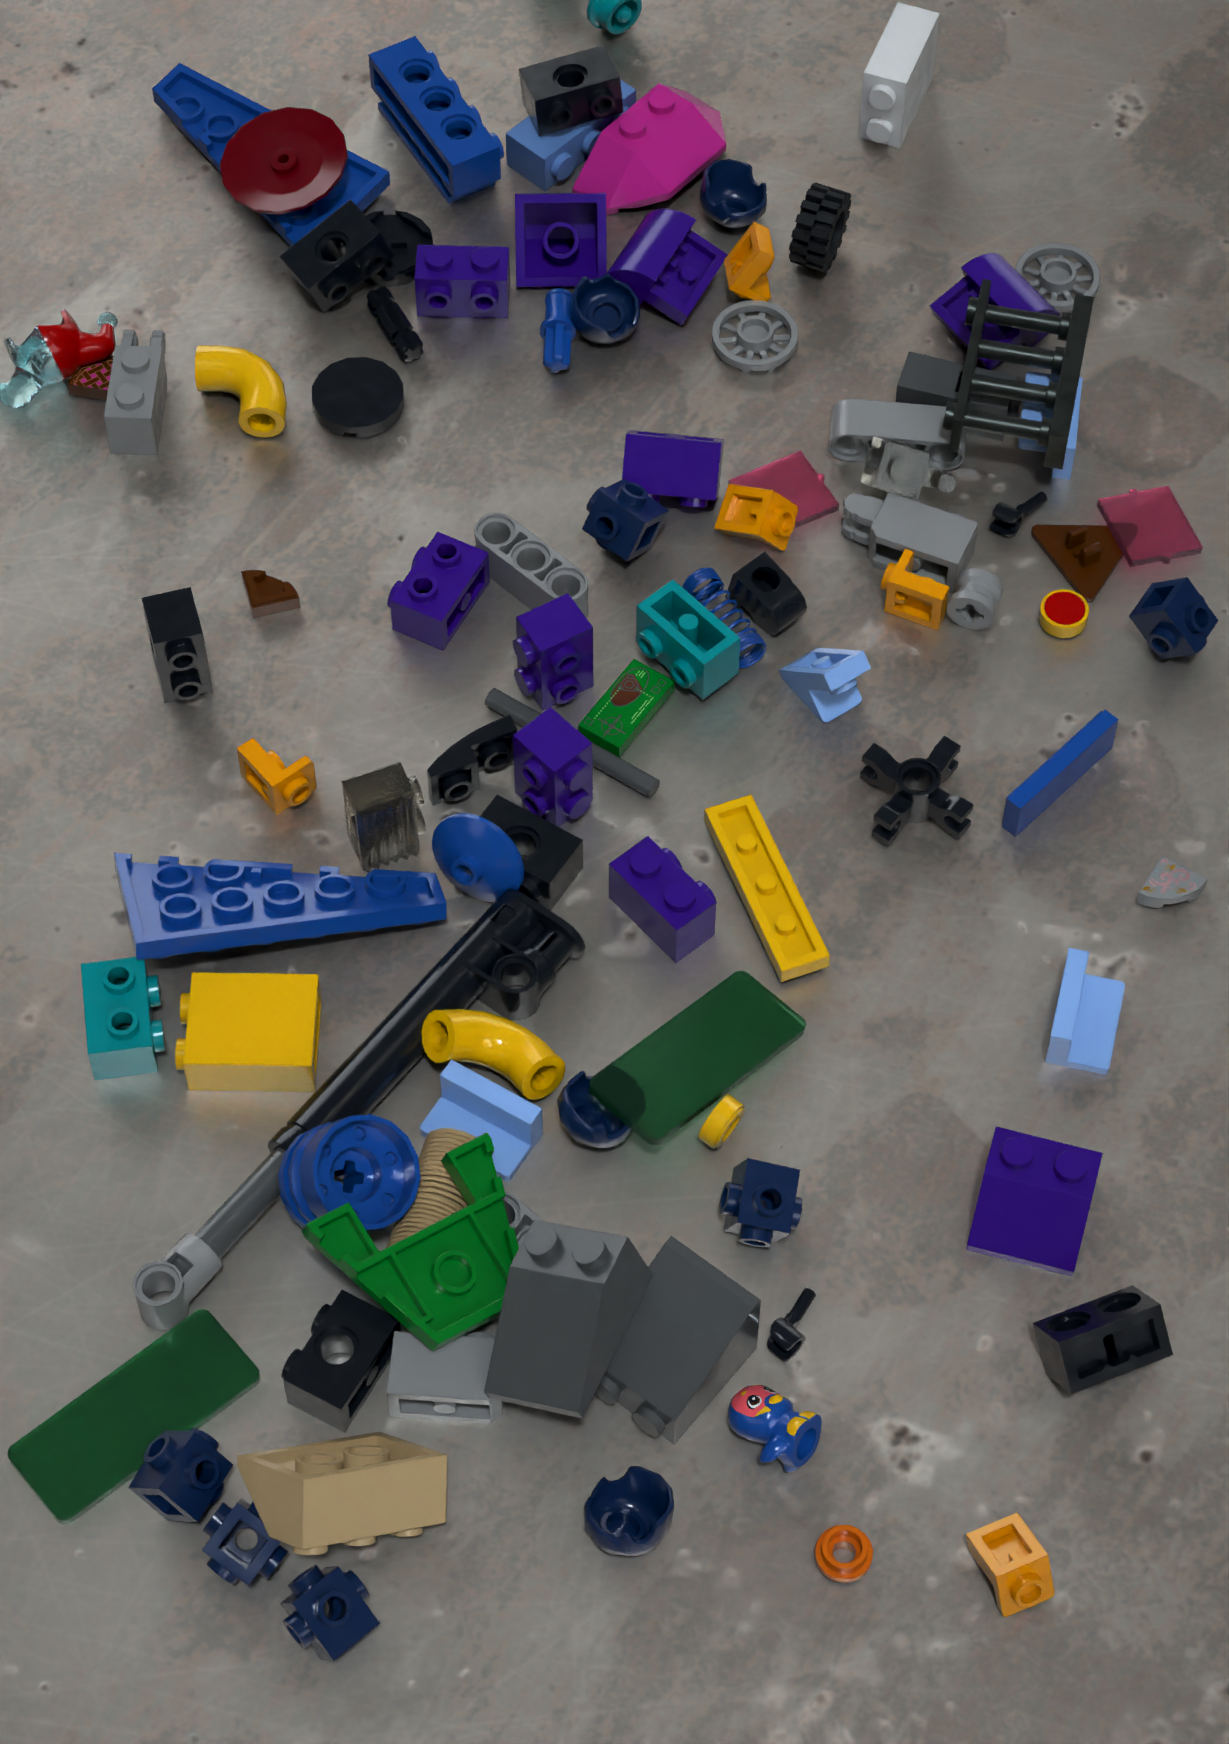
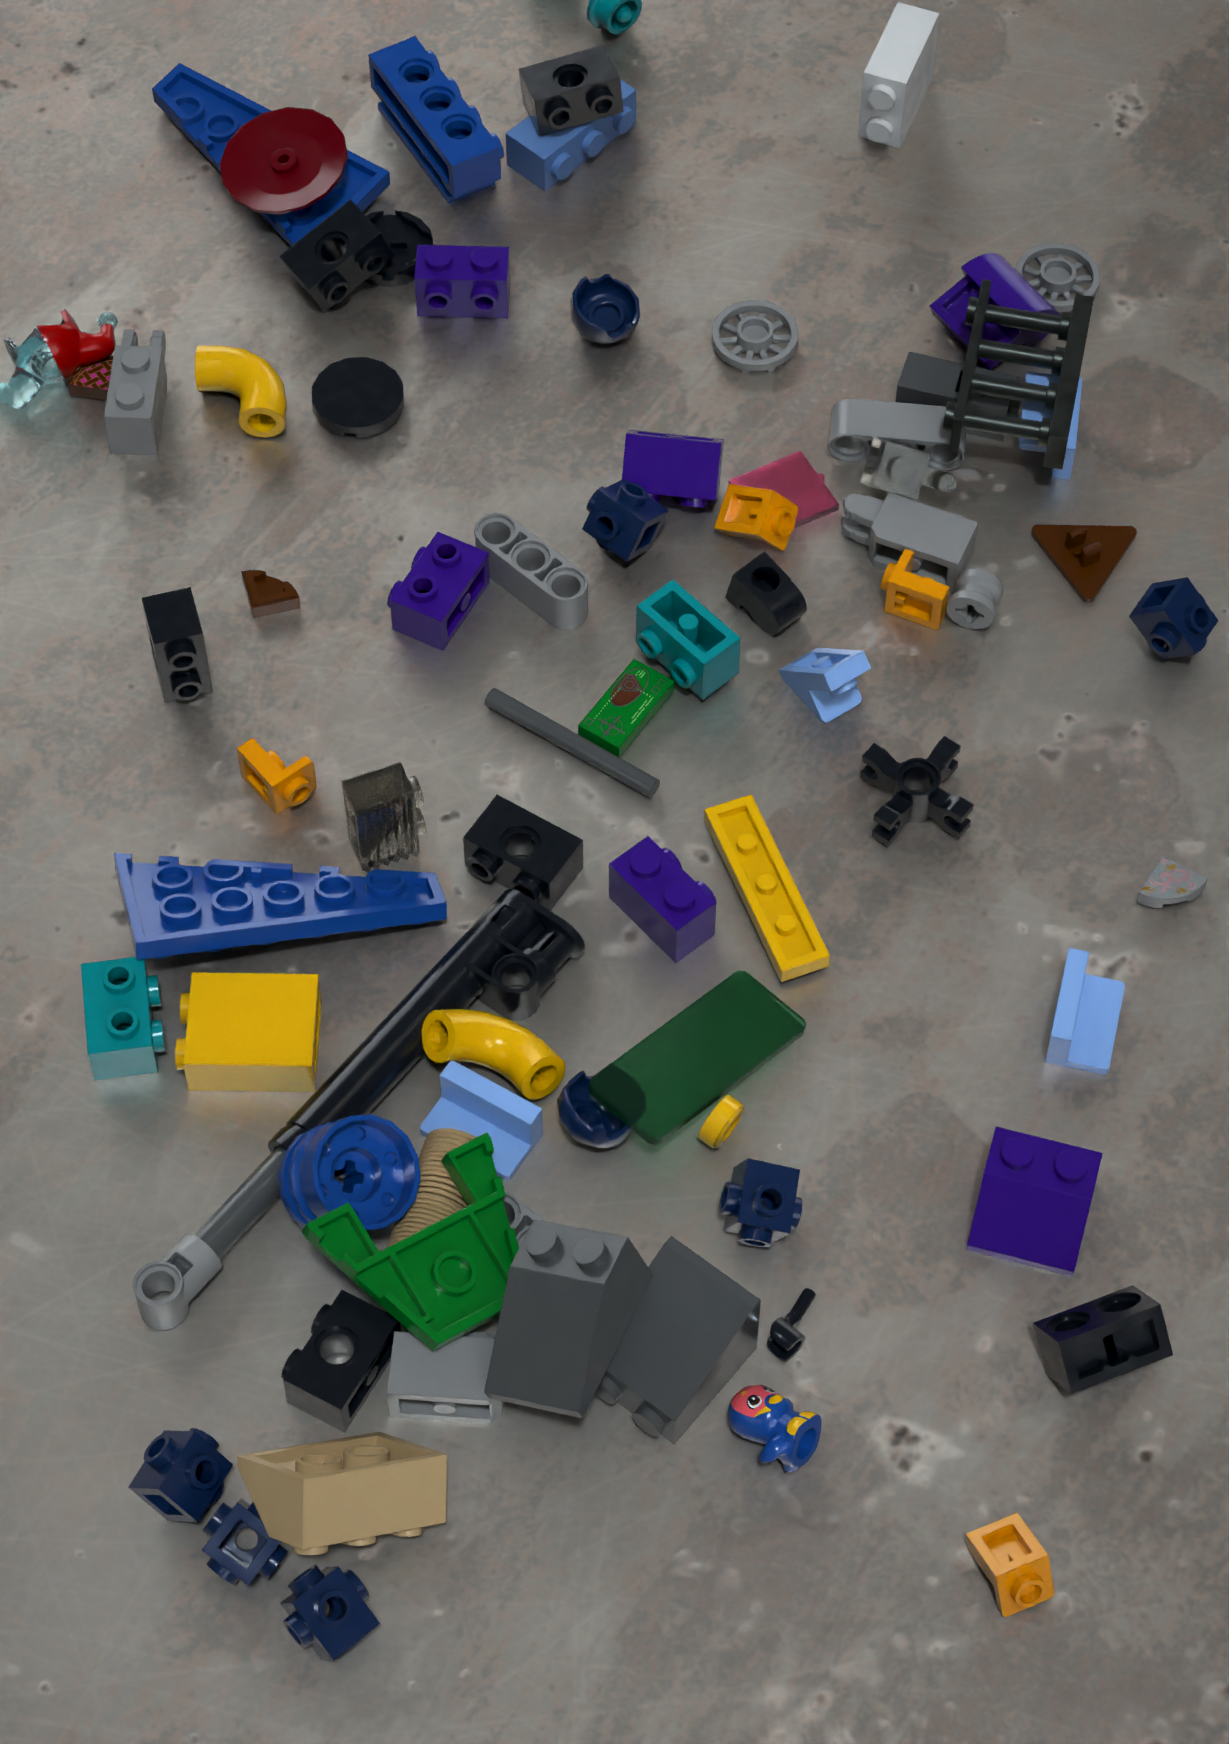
clear green piece [7,1309,260,1525] -> none
black axle [366,286,423,362] -> none
black slope [427,715,518,806] -> none
blue dish [432,813,525,902] -> none
dark purple brick [513,593,594,711] -> none
dark purple brick [513,707,593,827] -> none
dark purple slope [515,193,607,287] -> none
blue axle [540,288,576,373] -> none
dark pink wedge [572,83,726,216] -> none
dark blue hair [584,1466,674,1556] -> none
dark purple brick [606,209,728,326] -> none
blue piece [683,567,766,668] -> none
dark blue hair [699,159,767,228] -> none
light orange bracket [724,222,775,302] -> none
black tyre [789,182,851,272] -> none
orange plate [815,1525,873,1583] -> none
black hand [989,492,1047,537] -> none
blue tile [1002,710,1119,837] -> none
tile [1039,589,1089,638] -> none
clear pink piece [1097,486,1203,567] -> none

